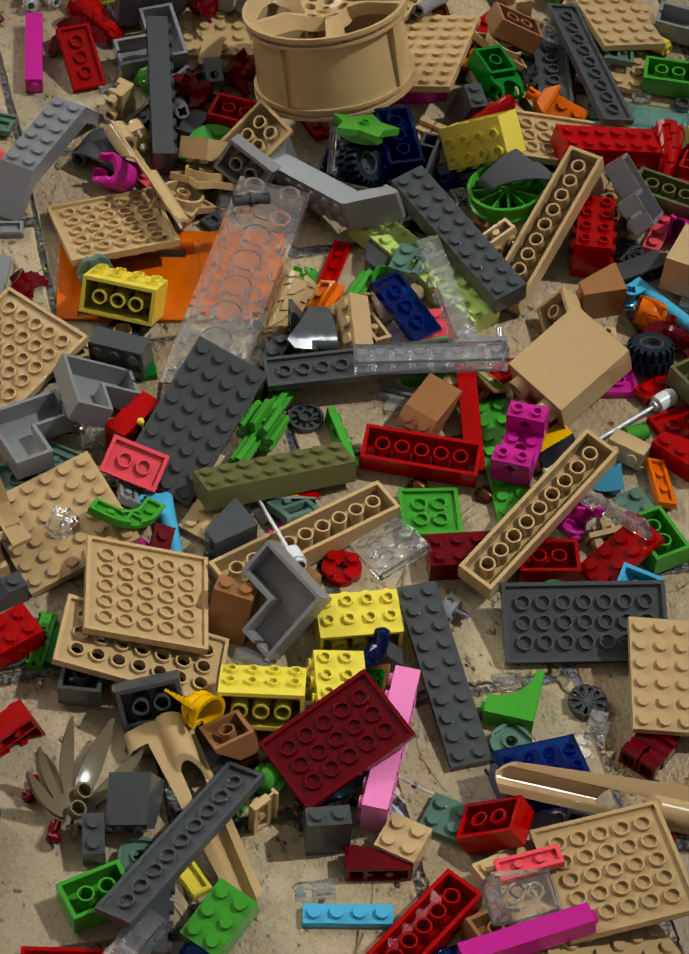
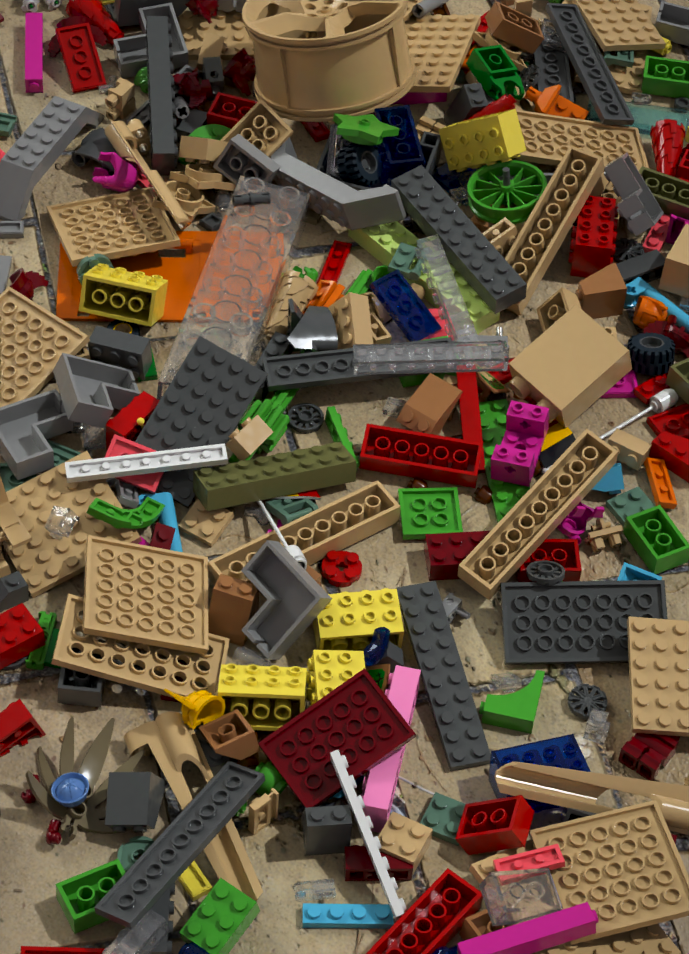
dark grey brick [82,812,106,865] -> none
dark grey brick [115,670,185,732] -> none
dark grey slope [203,497,258,562] -> none
clear plate [349,514,431,581] -> none
dark grey slope [364,240,392,271] -> none
light grey tile [378,380,417,405] -> none
dark grey panel [478,148,552,195] -> none
sand green plate [489,724,532,764] -> none
red brick [550,125,663,169] -> none
clear plate [581,489,652,540] -> none
red plate [581,513,665,581] -> none
bright green brick [622,423,650,441] -> none
none -> medium blue hat [51,772,89,807]
none -> white plate [65,443,228,483]
none -> tan brick [225,414,273,460]
none -> white plate [330,750,407,922]
none -> dark grey wheel [526,560,565,585]

